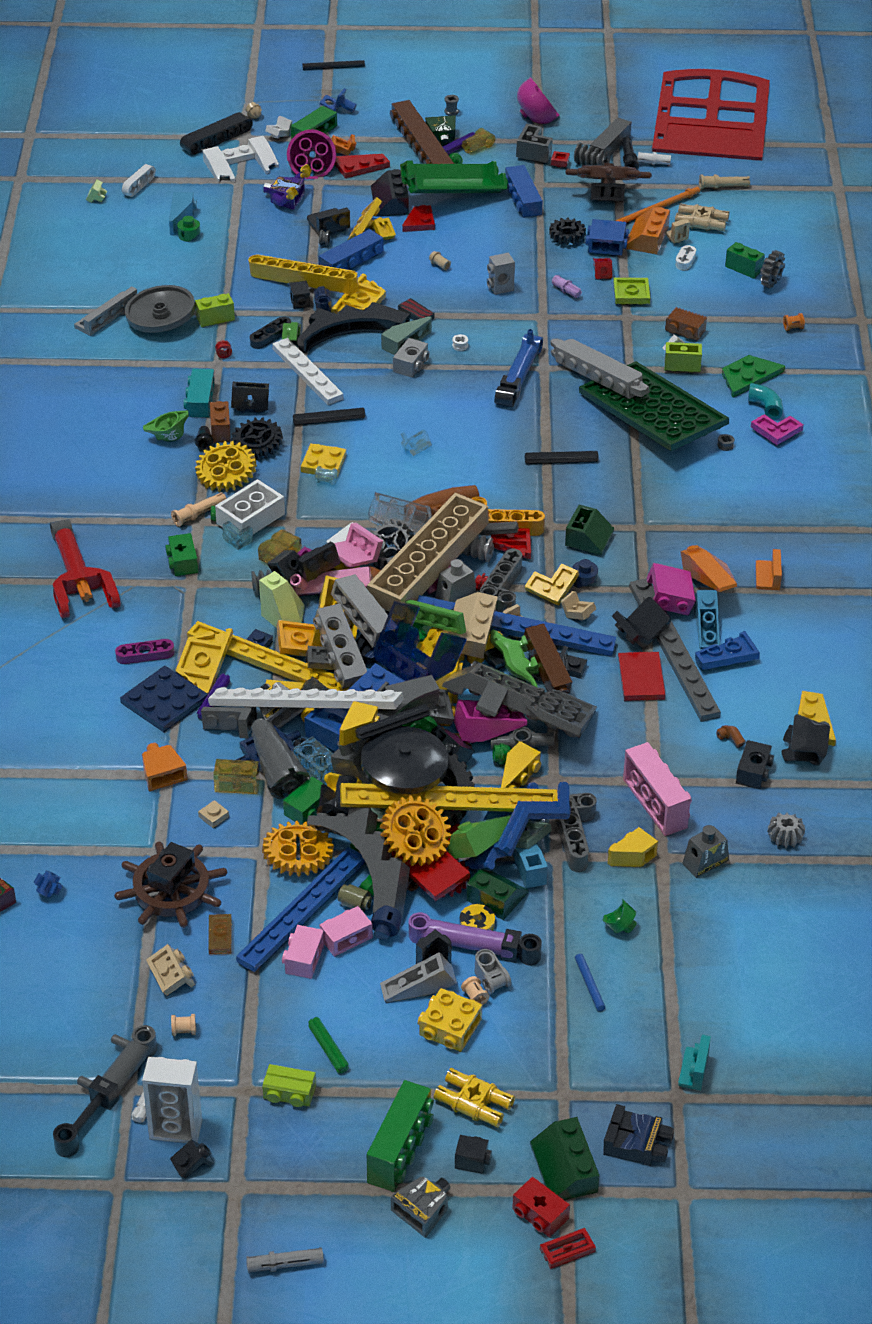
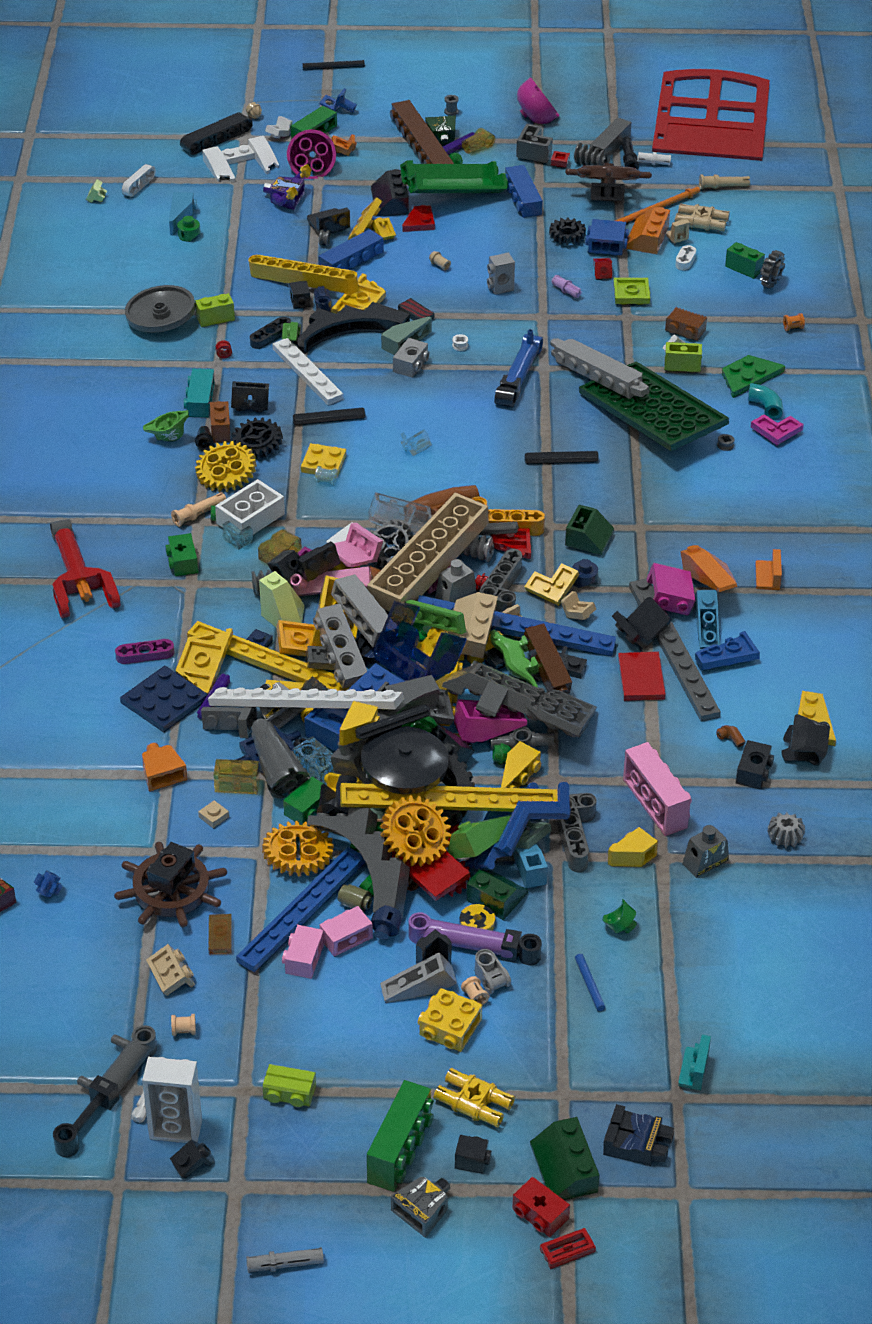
light grey fence [74,286,137,336] -> none
green axle [308,1017,349,1073] -> none
red wing [335,154,390,179] -> none

